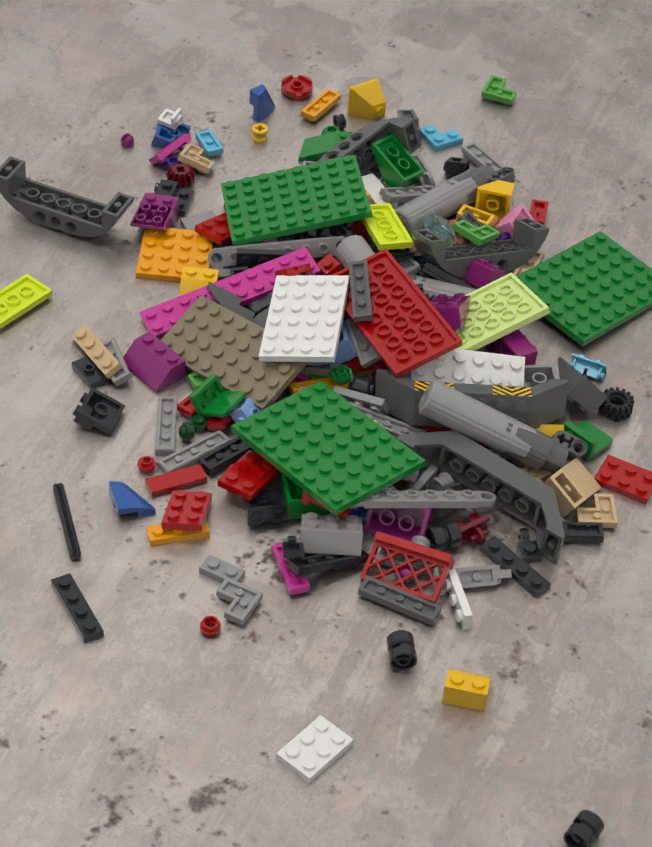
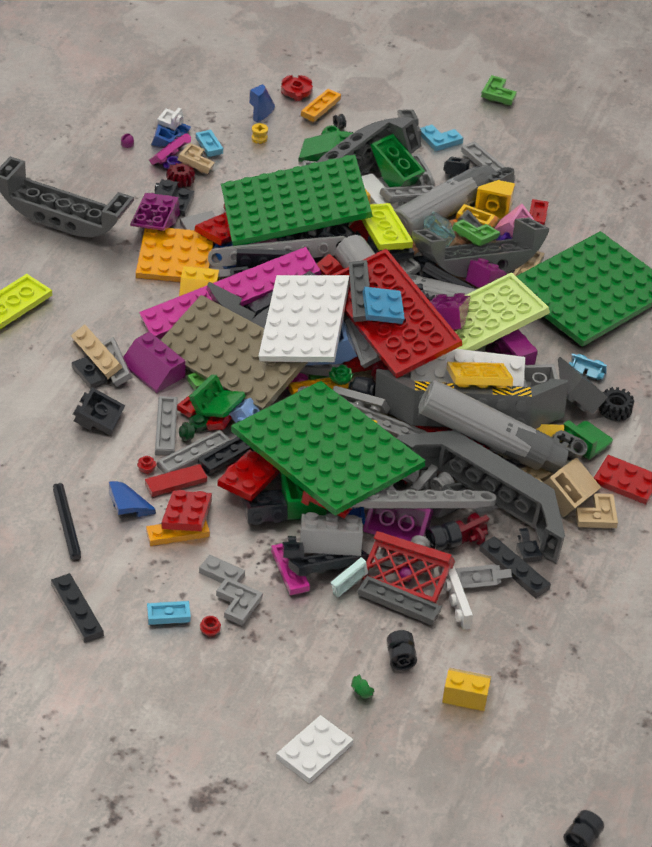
red plate [275,263,312,276] -> none
yellow slope [347,78,386,120] -> none
black plate [562,522,604,543] -> none
none -> medium azure plate [147,601,191,625]
none -> light aqua tile [331,557,368,597]
none -> green plate [351,674,375,699]
none -> dark azure plate [362,287,405,324]
none -> yellow plate [446,362,513,388]

